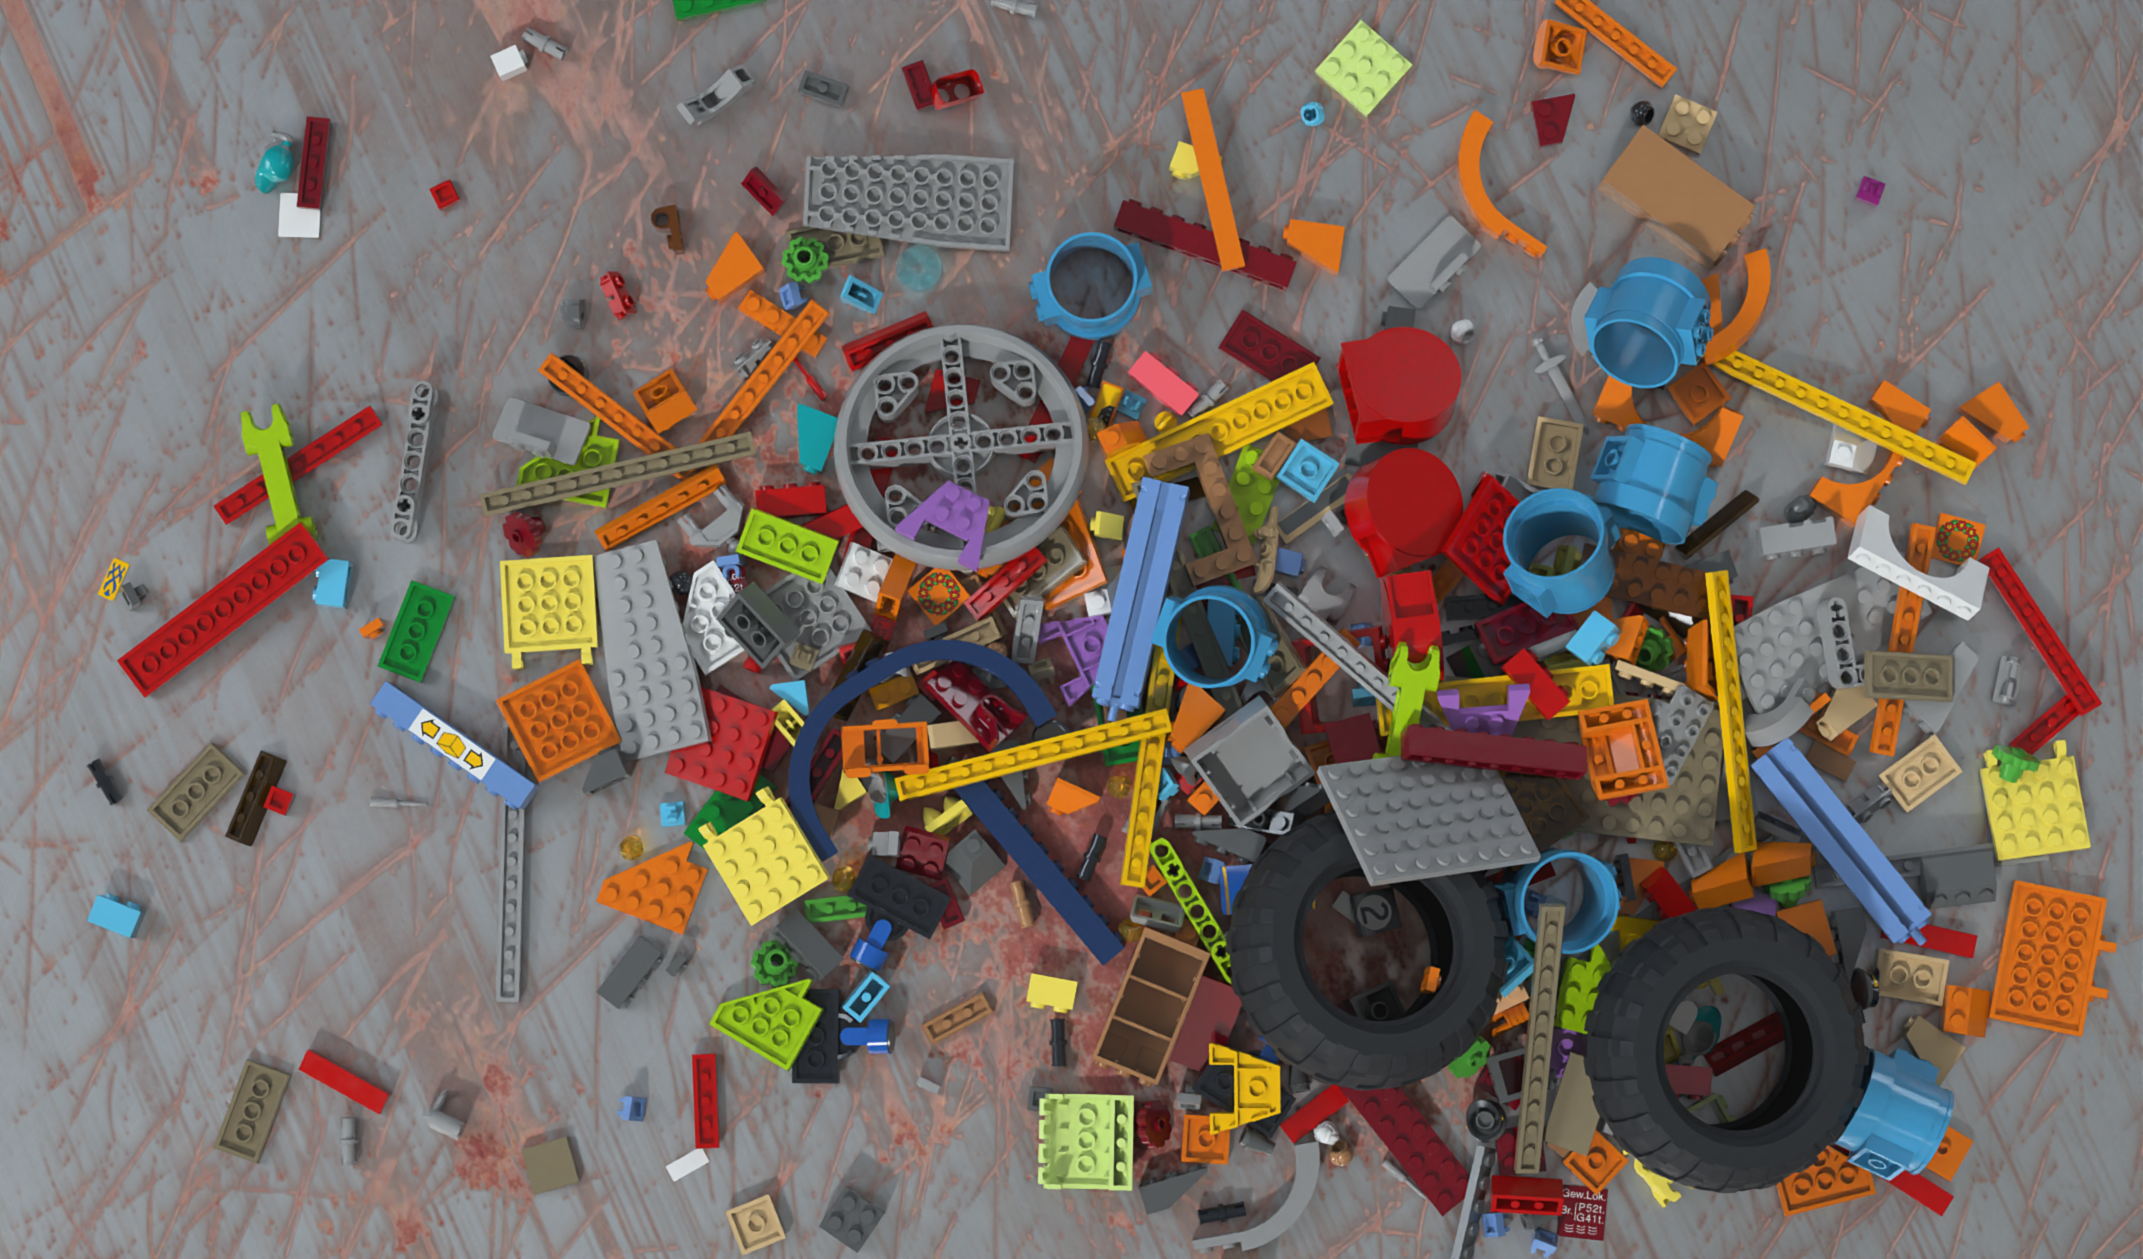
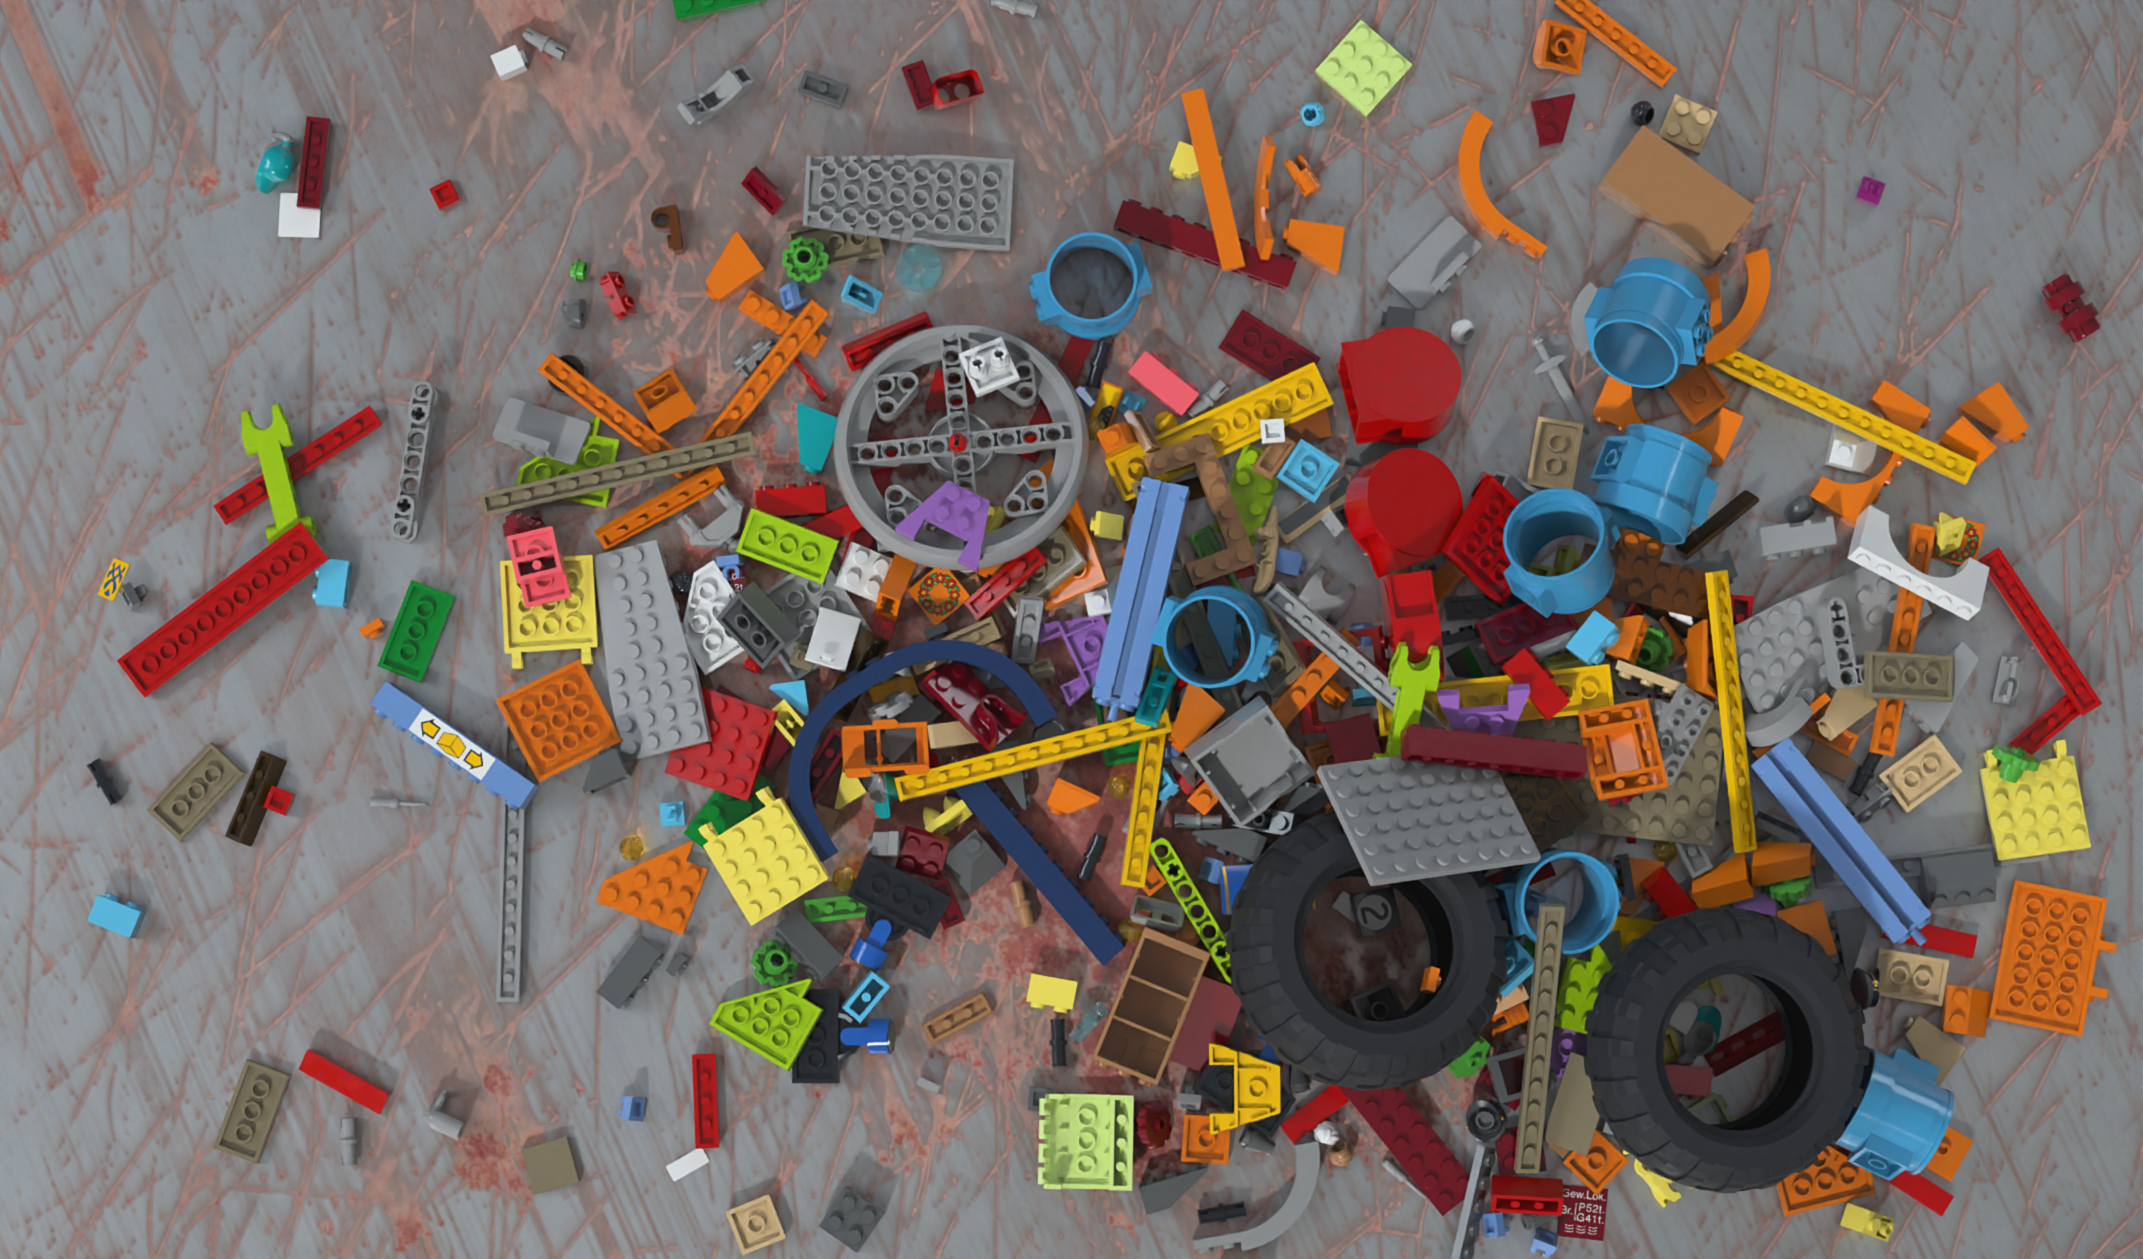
none -> coral bracket [506,526,572,609]
none -> bright green plate [570,259,588,281]
none -> white container [805,607,862,672]
none -> light grey plate [867,691,913,722]
none -> red hinge [948,433,967,453]
none -> white plate [958,337,1020,397]
none -> clear light blue plate [1068,1001,1109,1045]
none -> medium nougat tile [1123,410,1161,453]
none -> teal plate [1135,666,1178,728]
none -> orange tile [1254,135,1276,260]
none -> white plate [1260,418,1285,444]
none -> orange hinge [1284,153,1323,198]
none -> orange tile [1318,678,1350,710]
none -> light yellow slope [1840,1203,1895,1242]
none -> black pin [1848,752,1883,797]
none -> light yellow tile [1934,512,1967,557]
none -> dark red piece [2041,273,2101,343]

